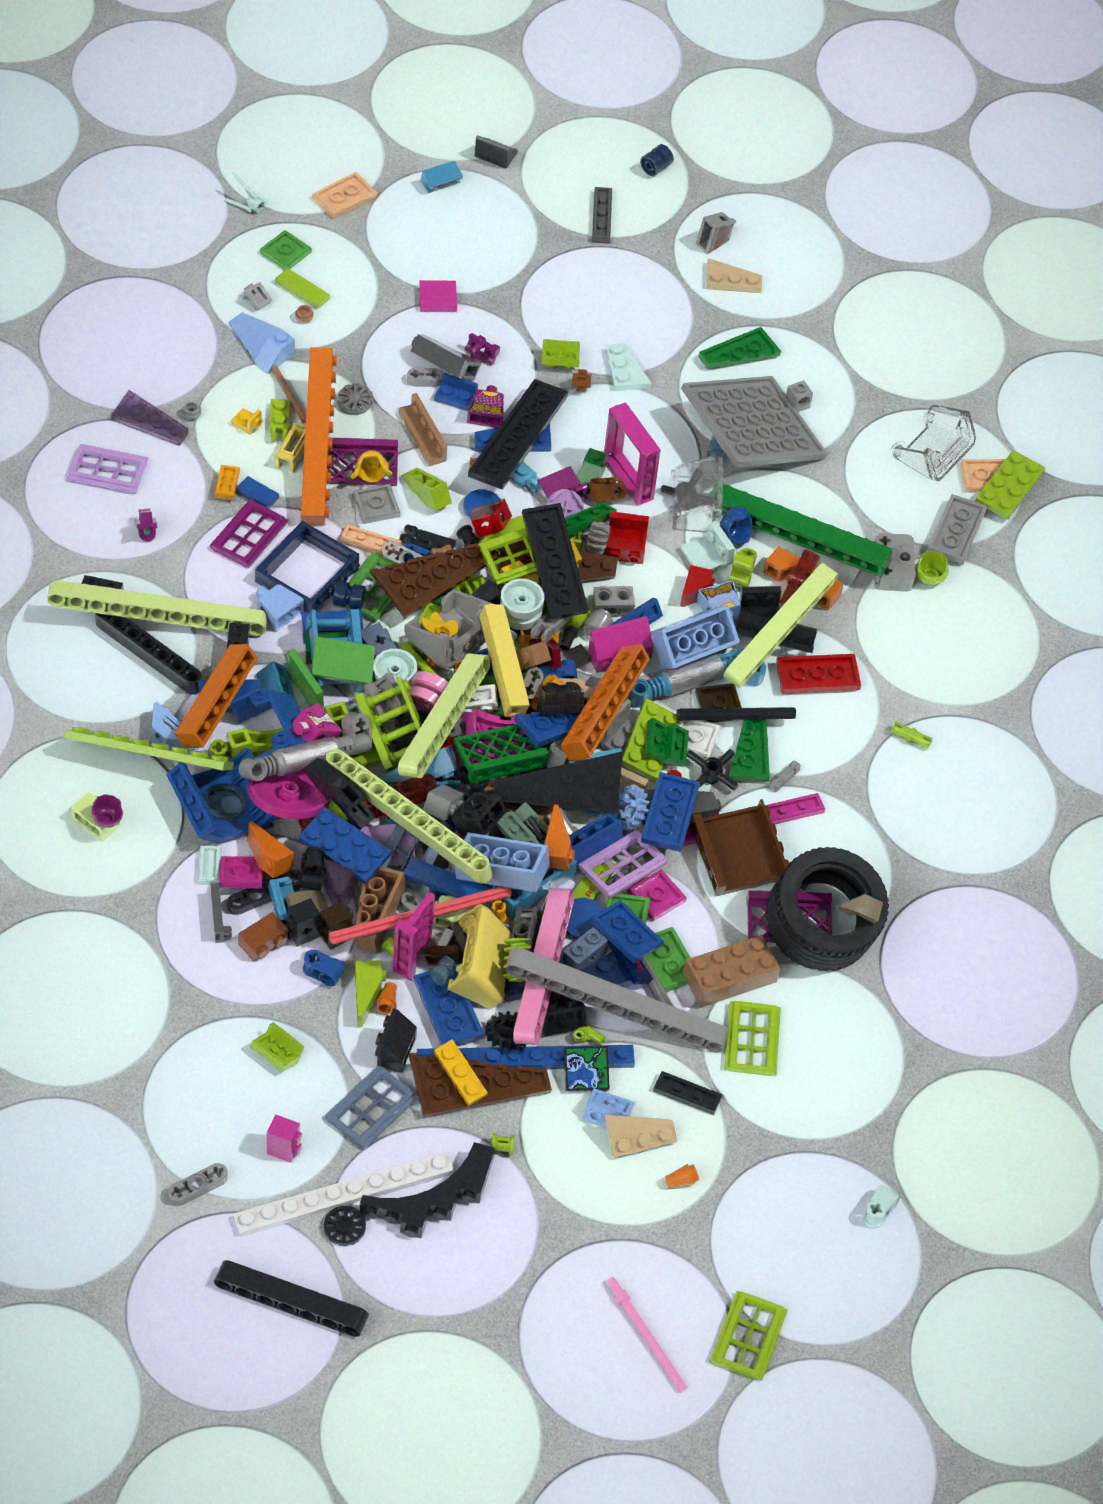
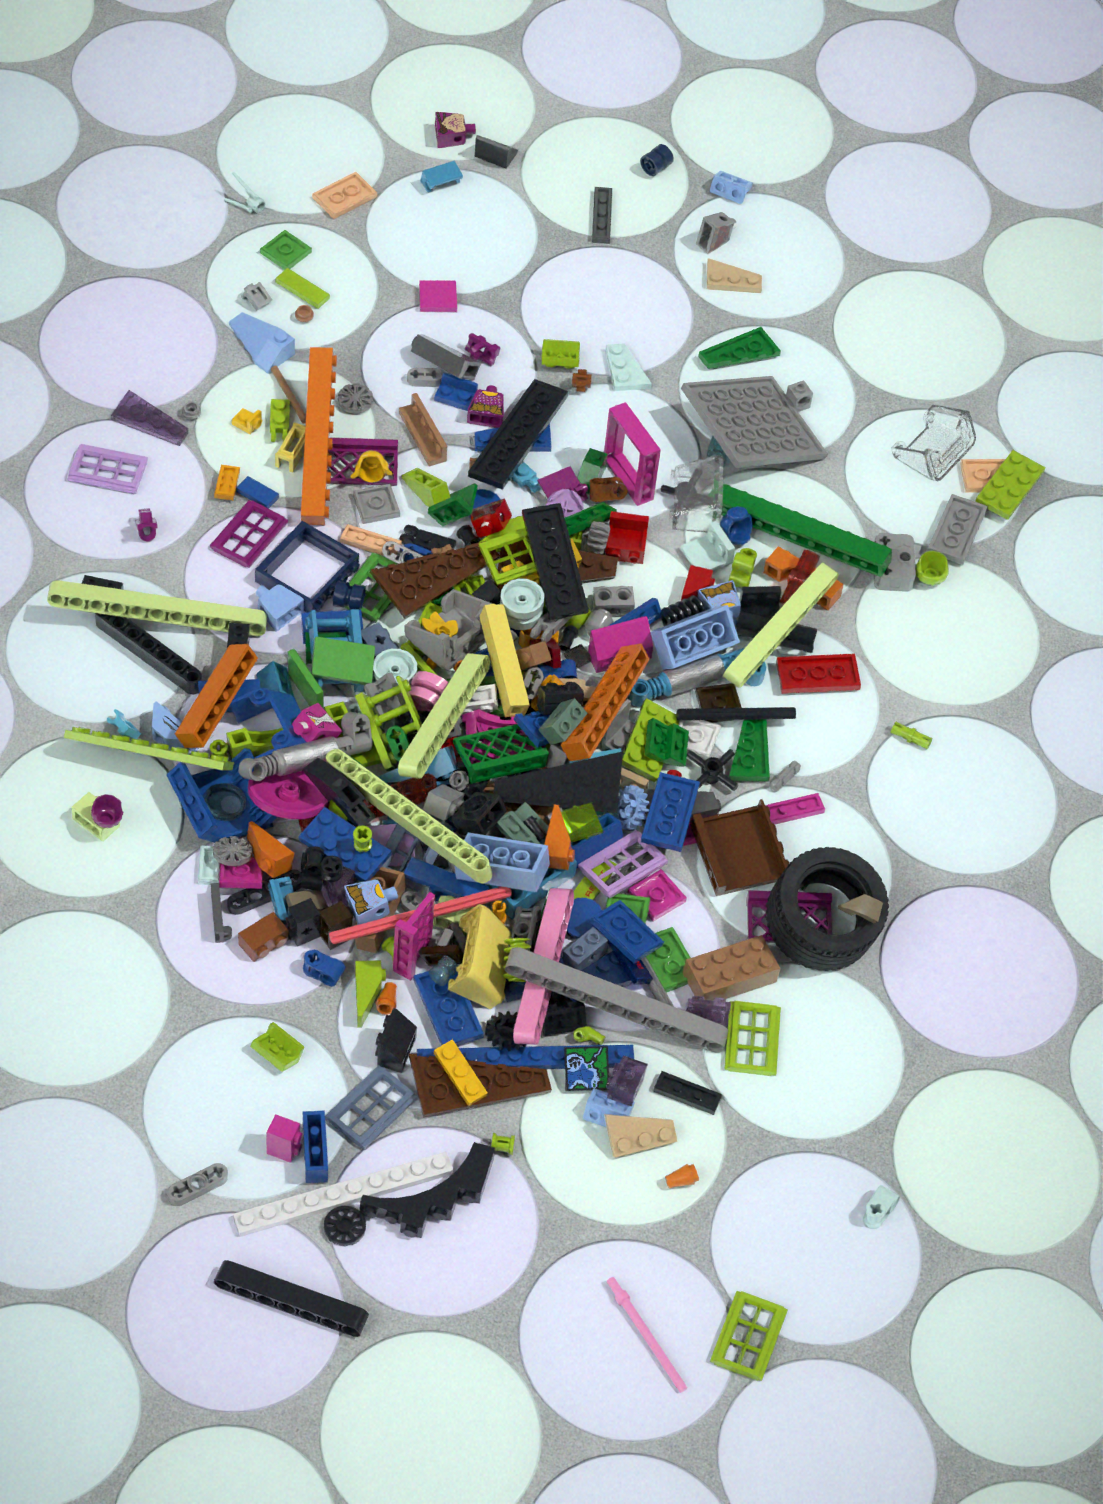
none -> medium azure plate [107,709,141,739]
none -> light grey wheel [213,836,253,866]
none -> blue brick [302,1110,328,1183]
none -> black wheel [321,855,343,883]
none -> light blue torso [344,880,398,925]
none -> lime bush [353,825,372,852]
none -> green beam [386,726,410,762]
none -> green bracket [427,483,478,527]
none -> magenta torso [435,112,476,148]
none -> light grey plate [449,771,469,791]
none -> sand green brick [539,698,587,745]
none -> clear neon green piece [561,802,603,842]
none -> clear purple brick [606,1055,648,1106]
none -> black piece [661,595,705,626]
none -> clear purple bracket [685,996,731,1028]
none -> light blue bracket [710,171,753,204]

